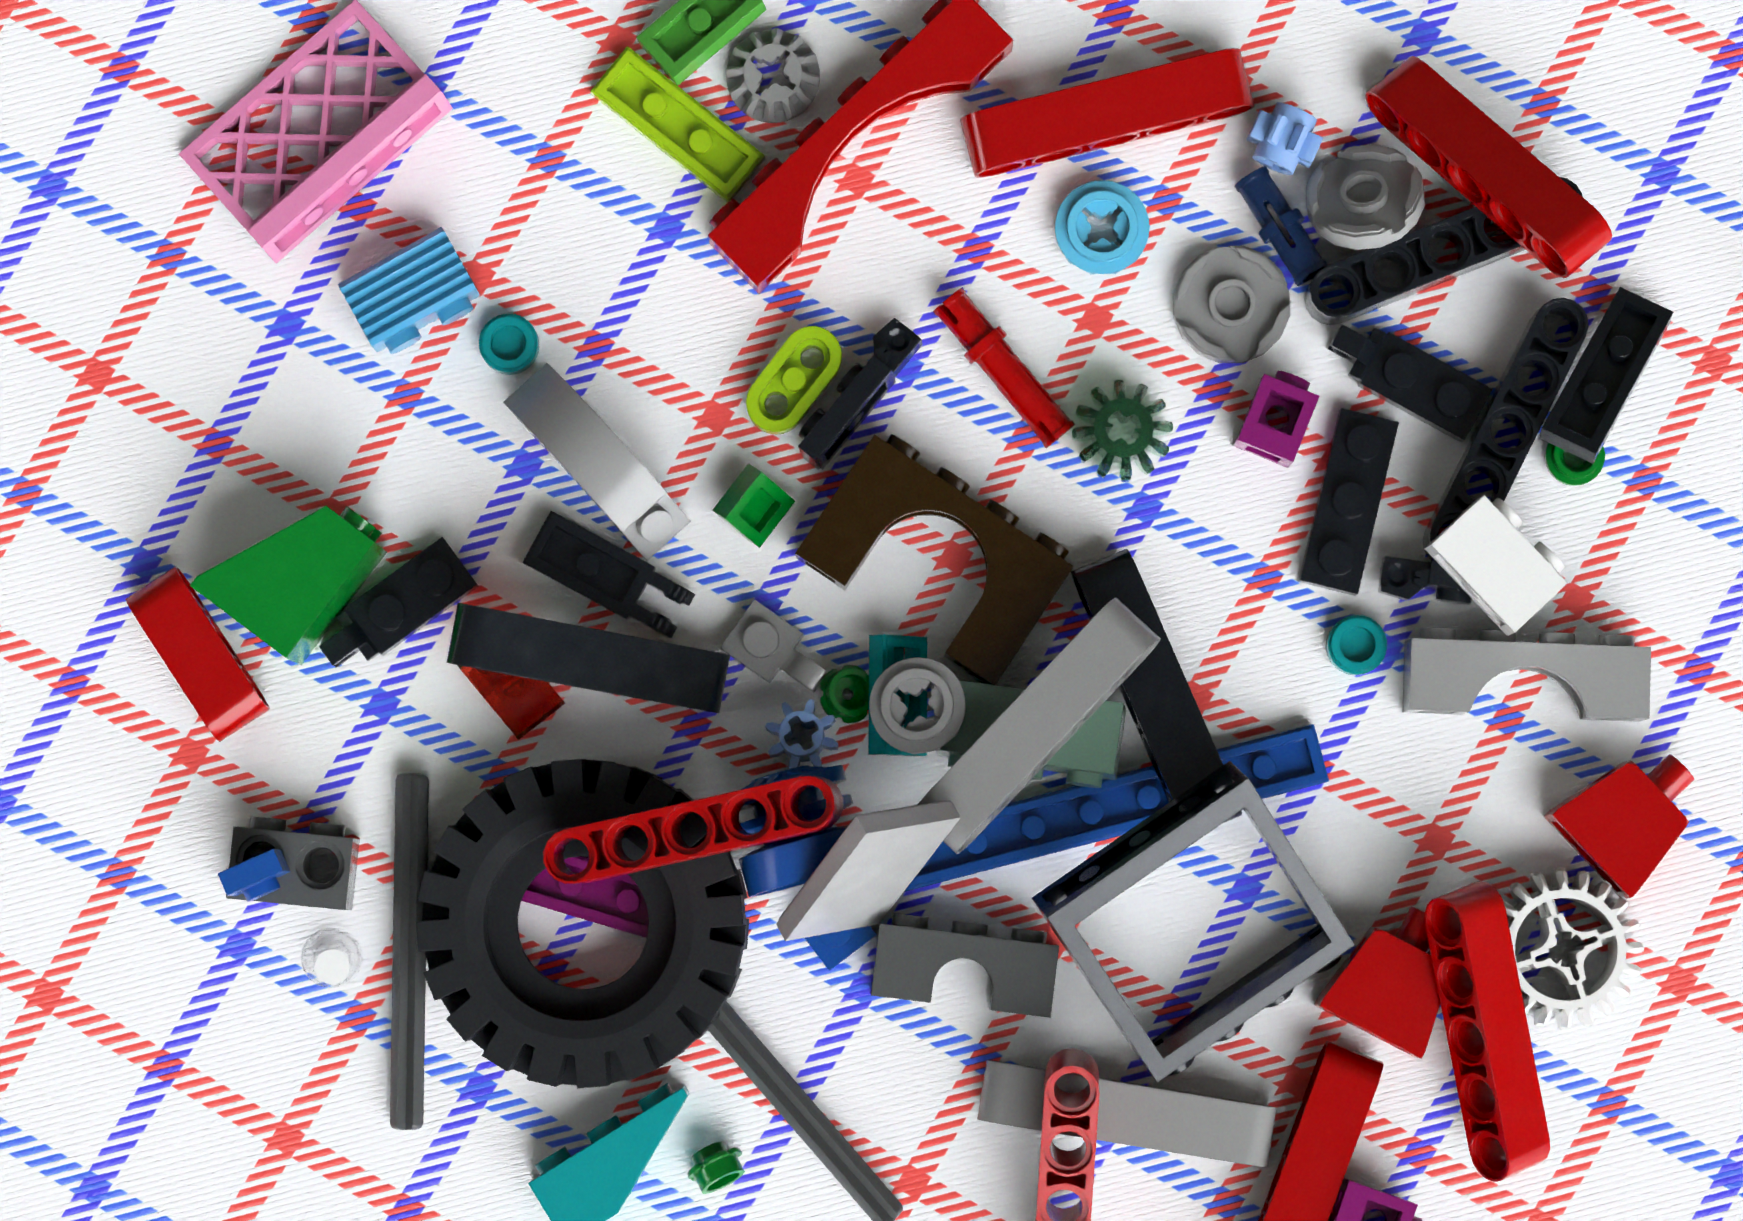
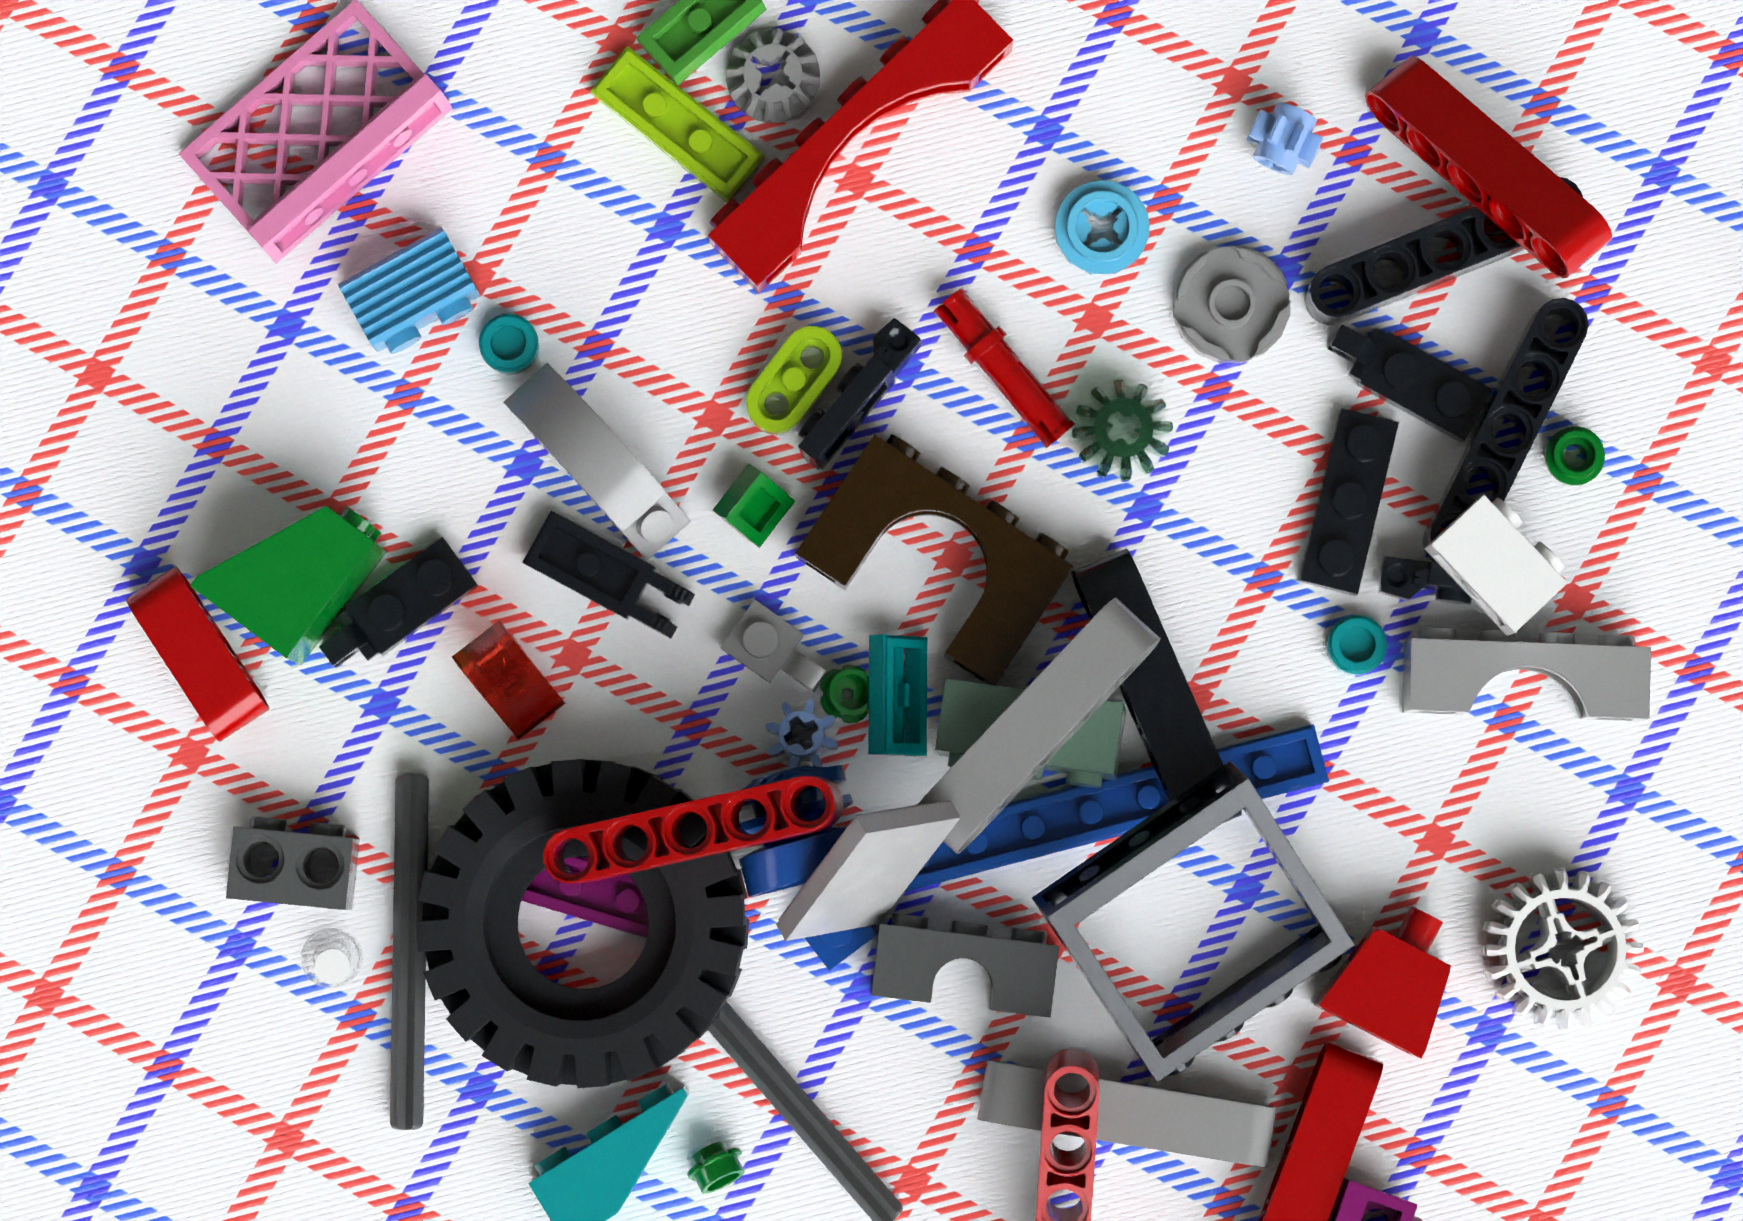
blue plate [218,849,291,902] -> none
black beam [446,603,730,713] -> none
light grey gear [869,657,966,755] -> none
red beam [960,48,1255,178] -> none
magenta brick [1233,371,1320,468] -> none
dark blue pin [1234,166,1328,286] -> none
light grey tile [1306,144,1425,250] -> none
red beam [1424,881,1550,1182] -> none
black plate [1539,287,1674,464] -> none
red torso [1543,754,1695,899] -> none

